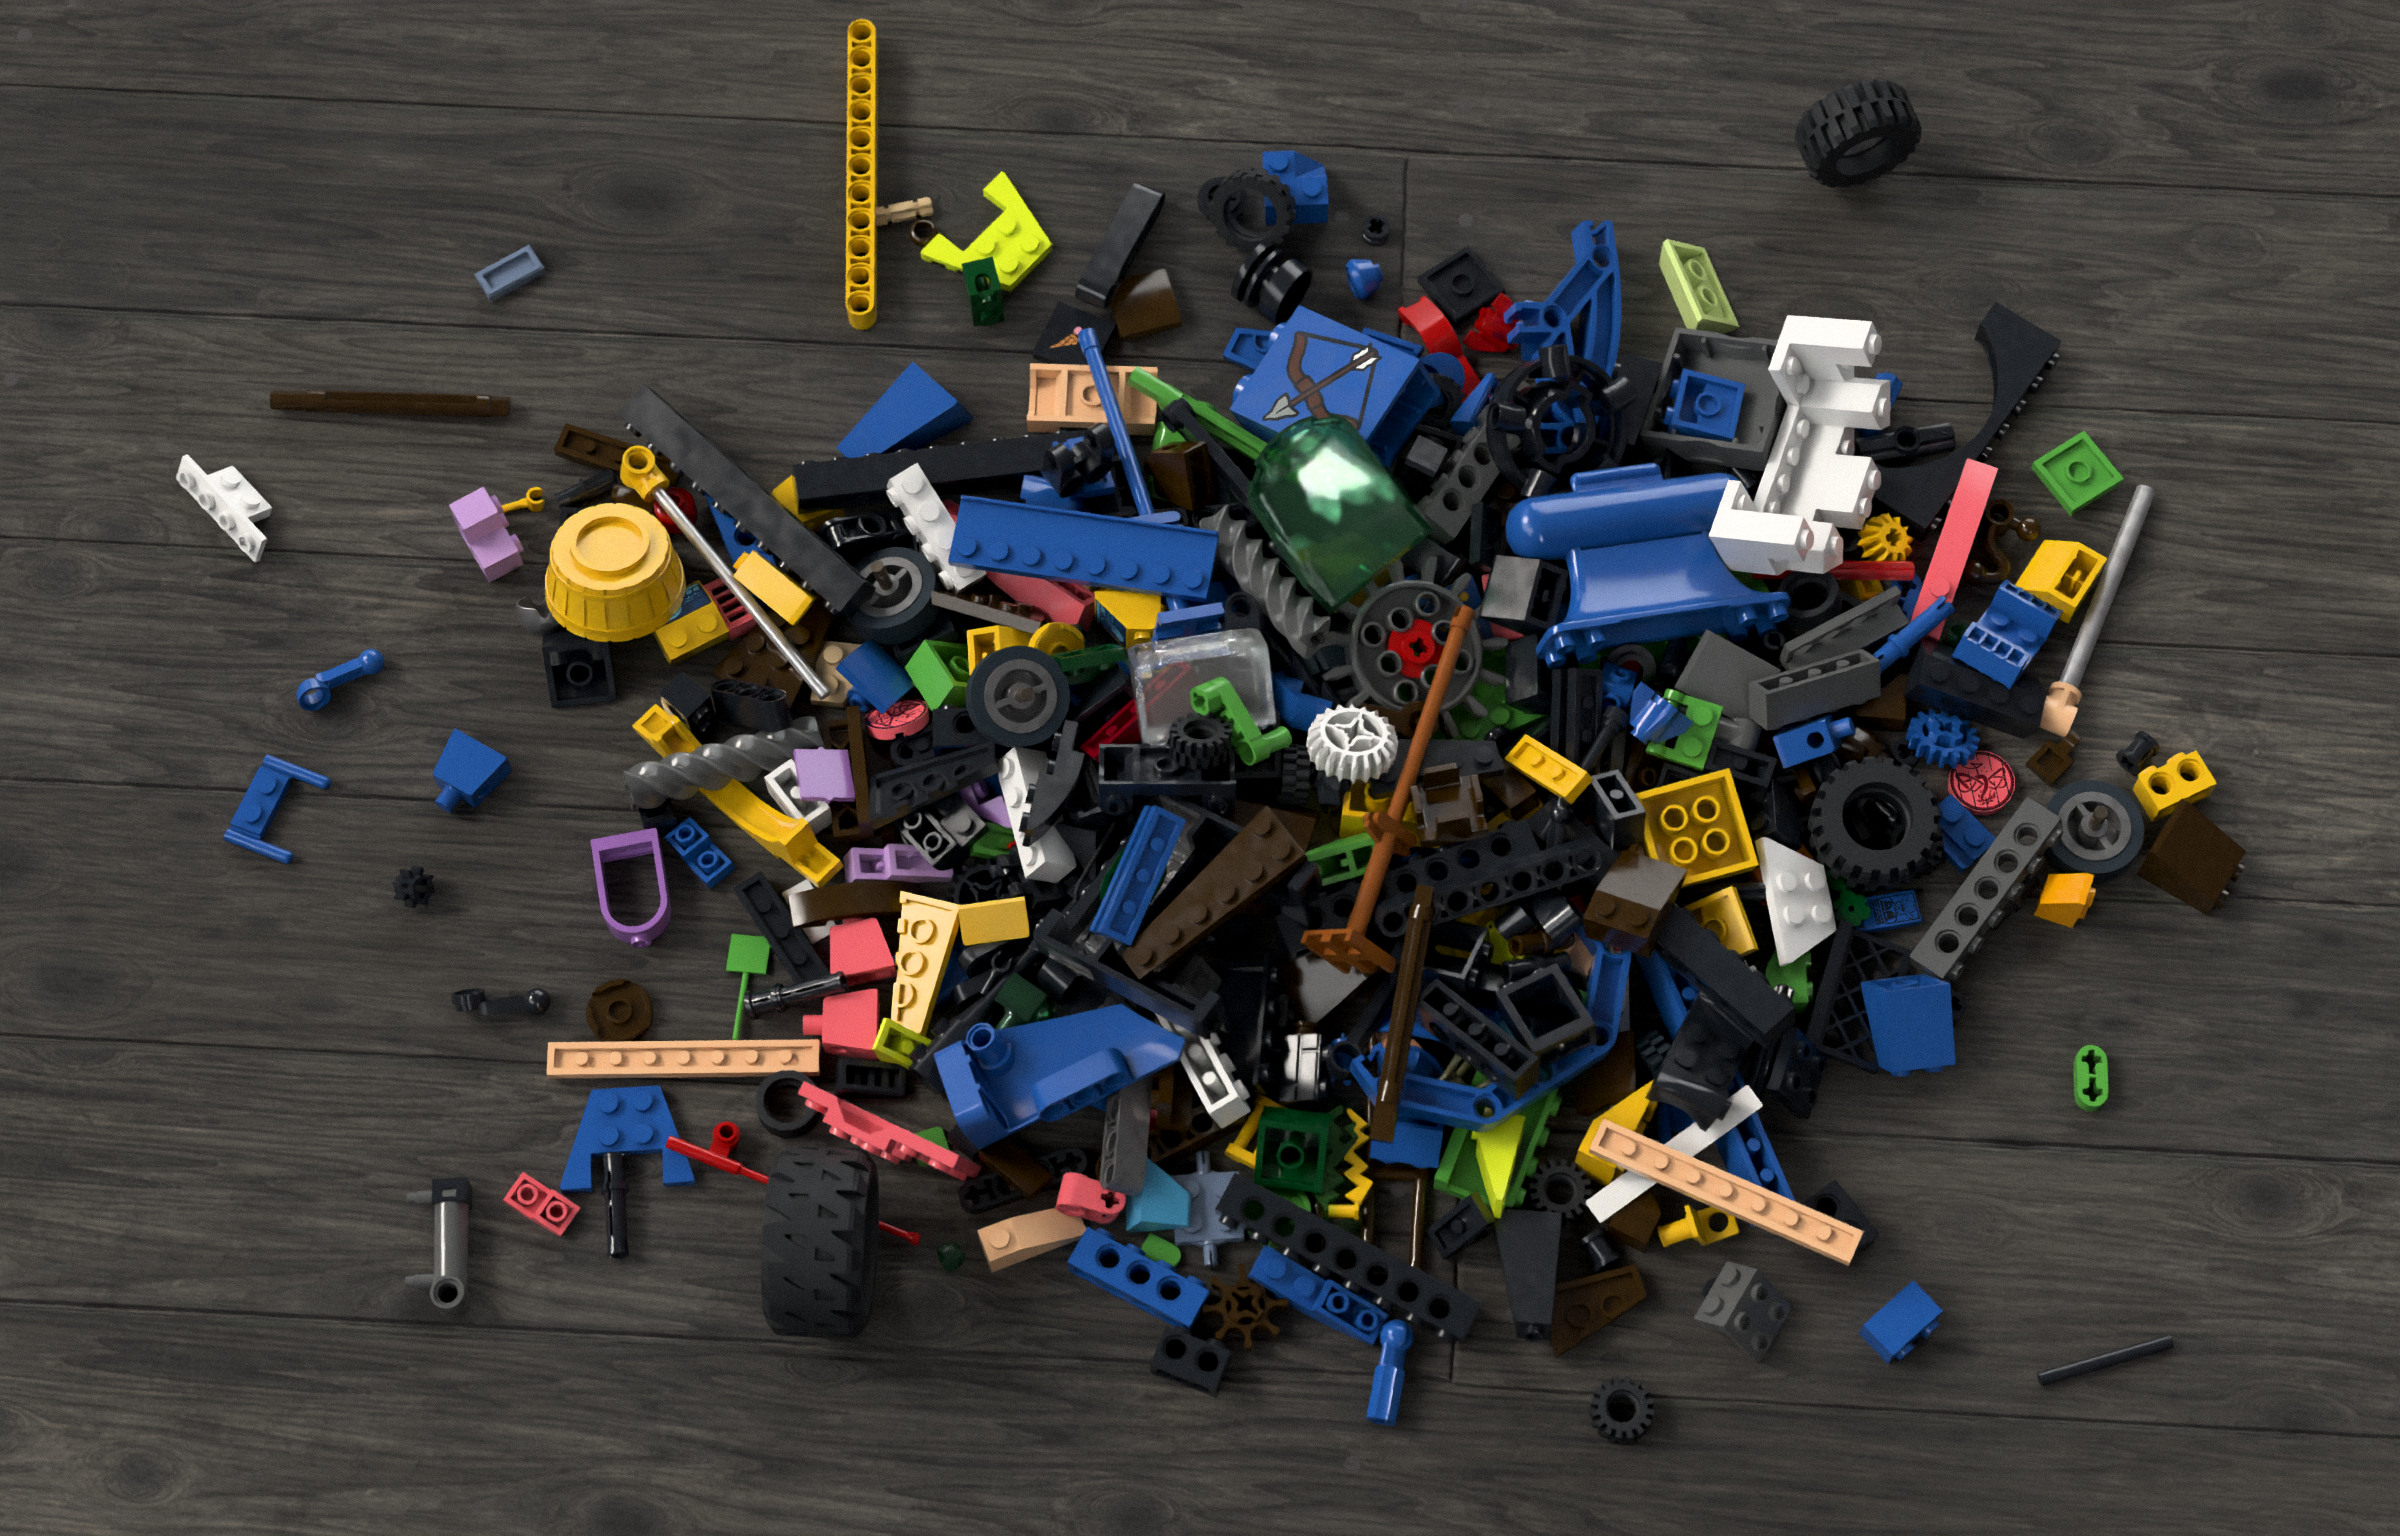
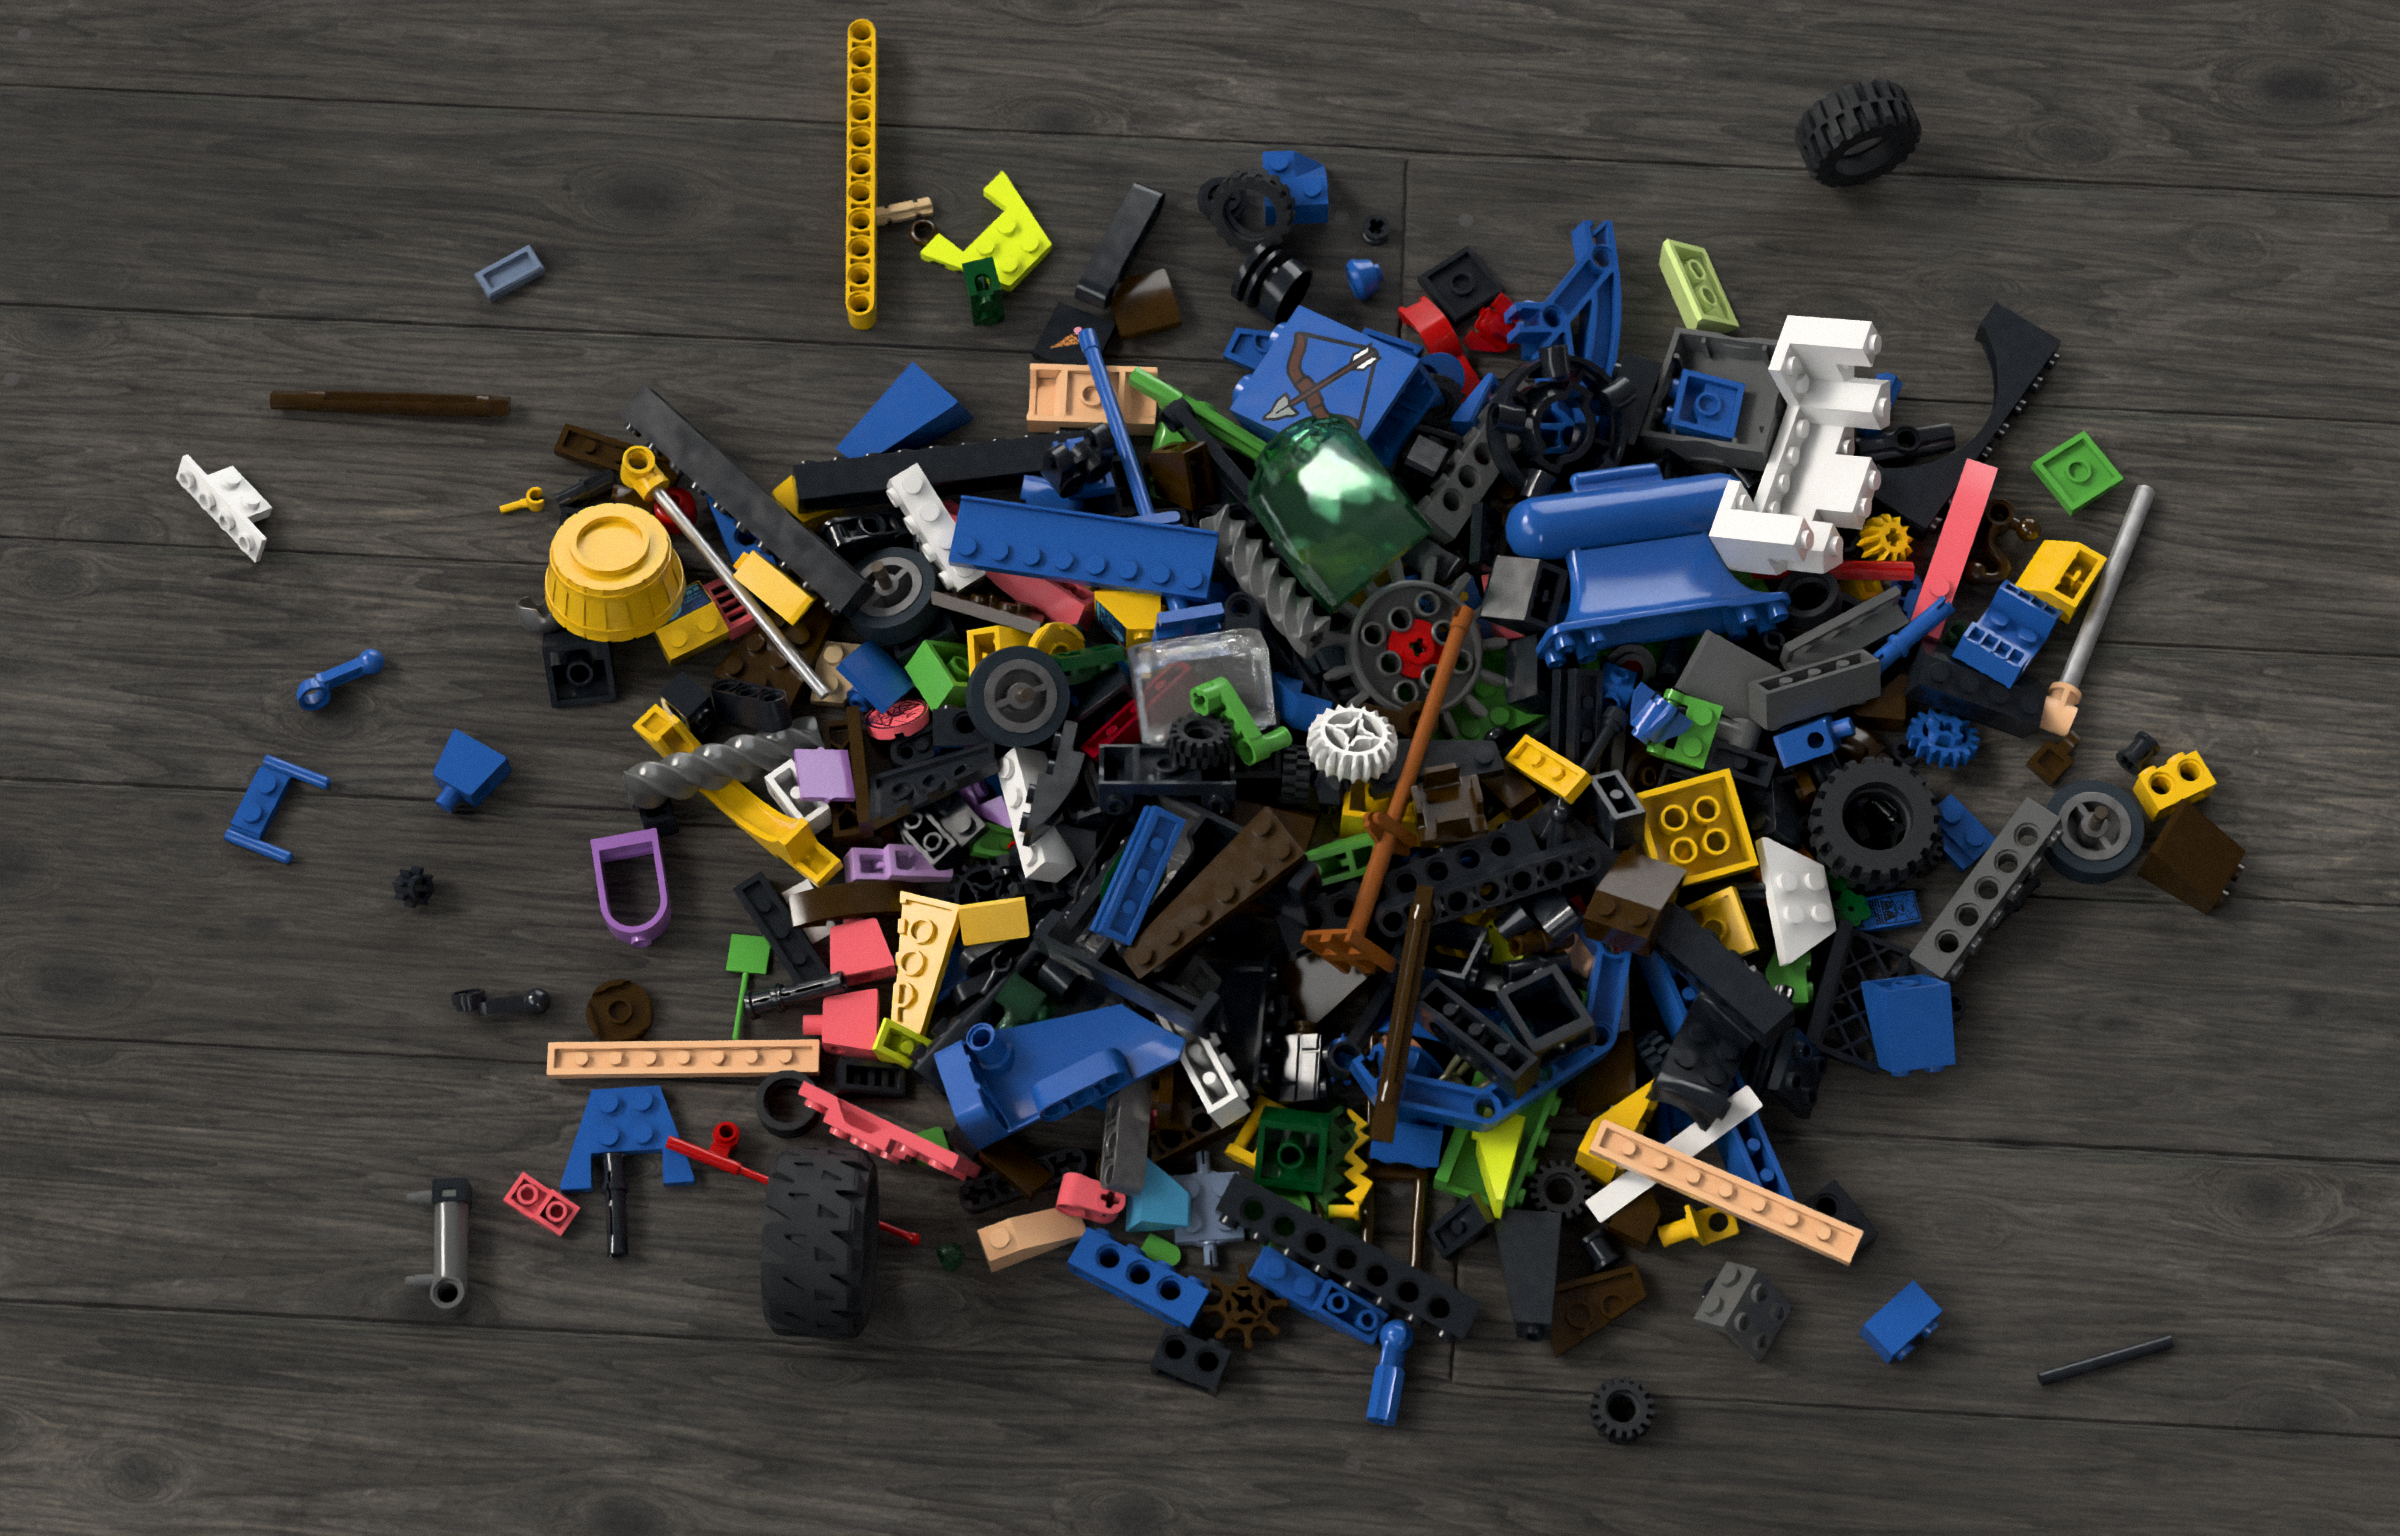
lavender brick [449,487,524,583] -> none
blue slope [664,817,735,889] -> none
tile [1948,751,2015,816] -> none
light orange slope [2034,873,2096,928] -> none
bright green beam [2073,1045,2108,1112] -> none

